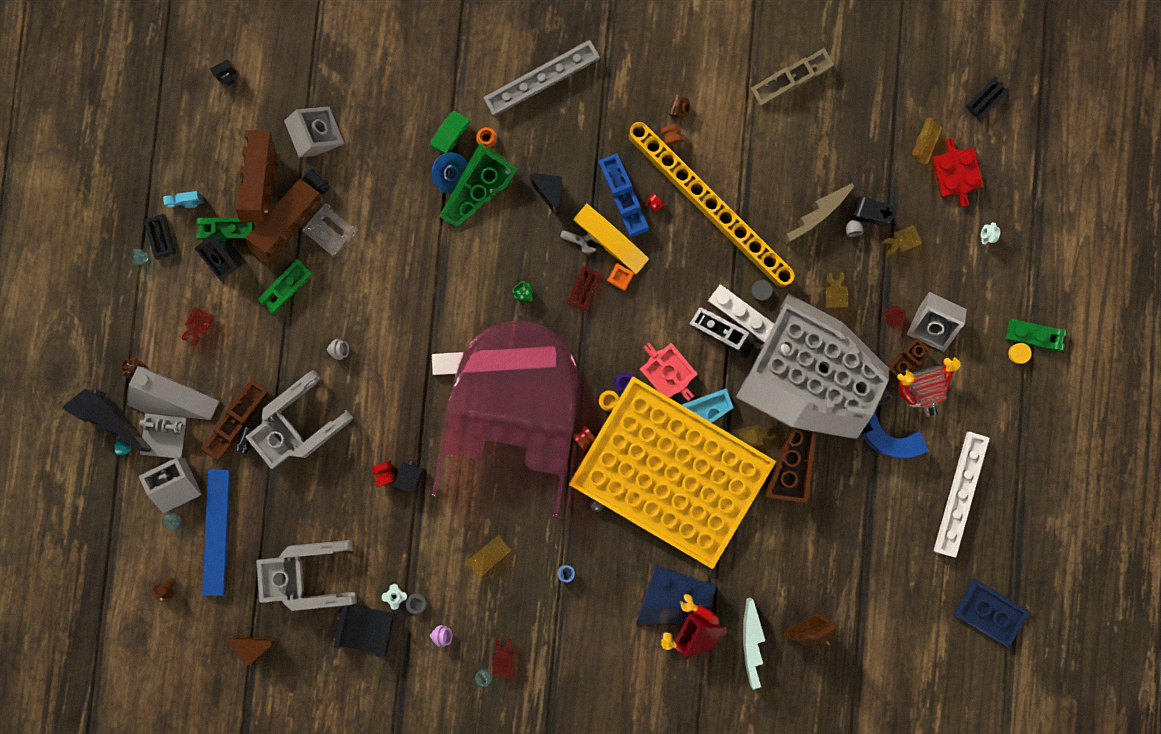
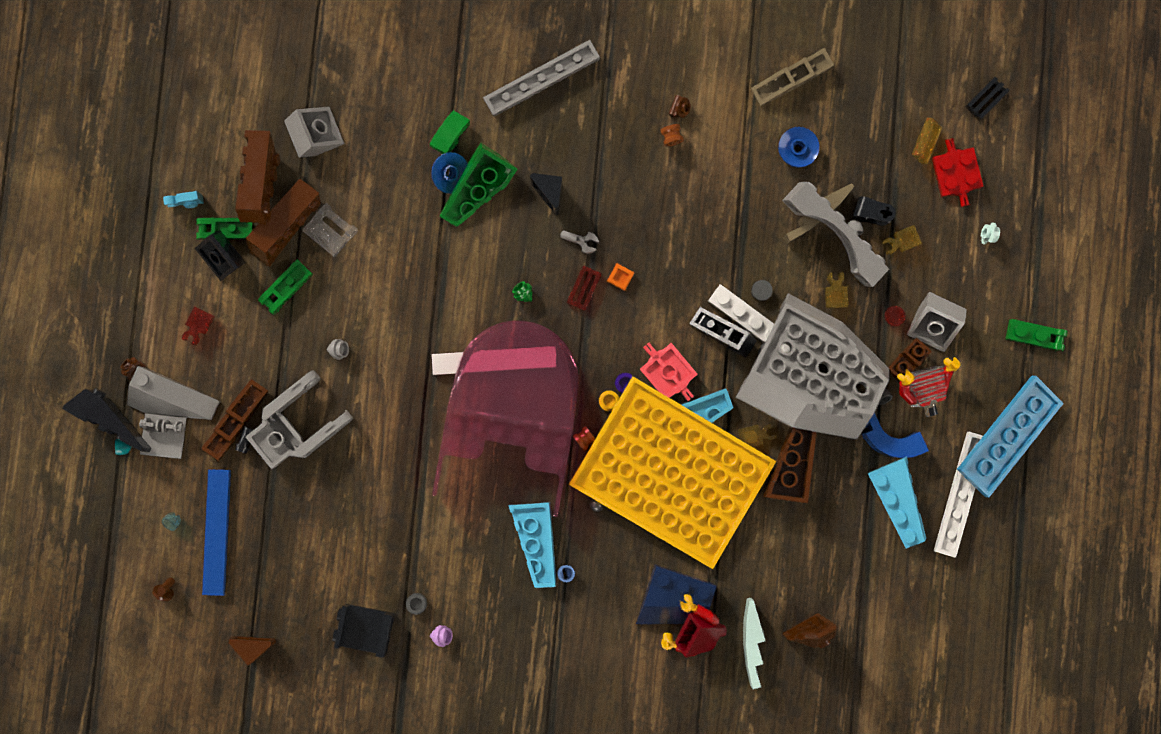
clear light blue hinge [132,248,149,265] -> none
light grey slope [139,458,202,513] -> none
black tile [144,214,176,259] -> none
black tile [210,59,237,86] -> none
light grey plate [257,540,357,611] -> none
black pin [304,169,330,195] -> none
red wheel [371,461,397,487] -> none
light aqua plate [382,584,407,609] -> none
black brick [394,460,424,493] -> none
clear yellow plate [467,535,512,578] -> none
clear light blue hinge [475,669,492,687] -> none
orange plate [476,127,497,148] -> none
clear red plate [492,638,514,676] -> none
yellow slope [573,203,649,275] -> none
blue slope [598,153,649,238] -> none
yellow beam [629,122,795,288] -> none
red hinge [647,193,665,211] -> none
dark blue tile [953,578,1030,648] -> none
yellow tile [1008,343,1031,364] -> none
none -> medium azure wing [508,502,557,588]
none -> blue dish [778,127,819,167]
none -> light grey arch [782,182,889,287]
none -> medium azure wing [868,456,926,548]
none -> dark azure plate [957,376,1064,497]

